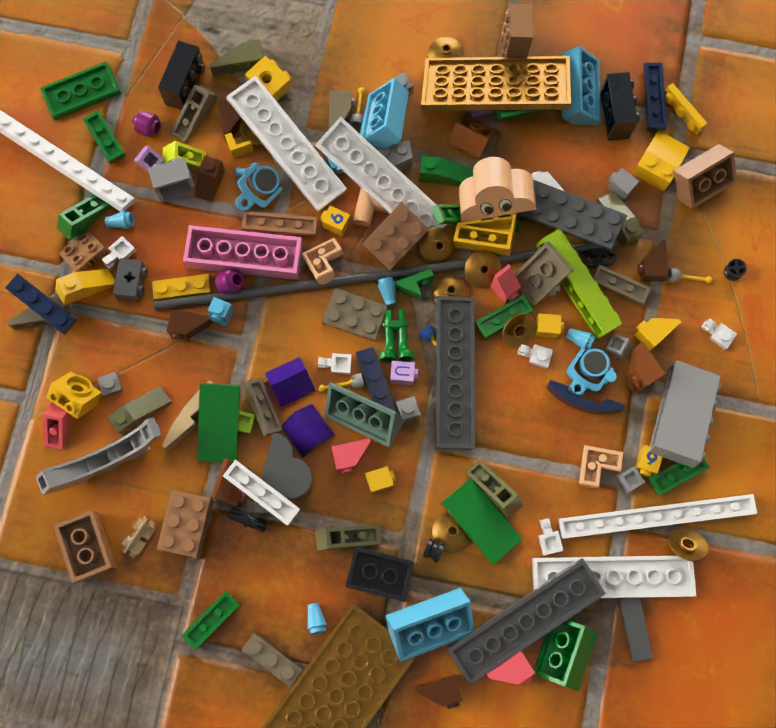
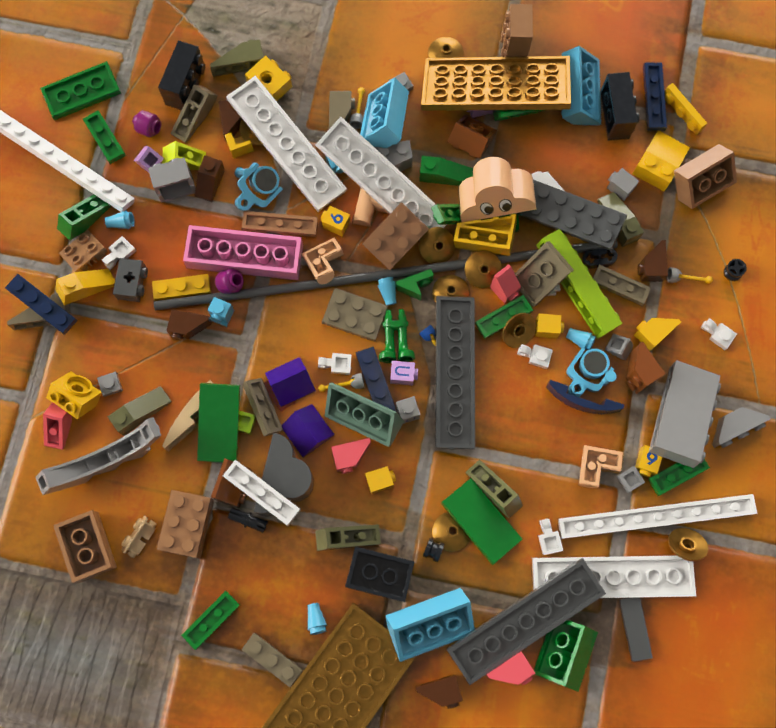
none -> light grey slope [712,407,770,448]

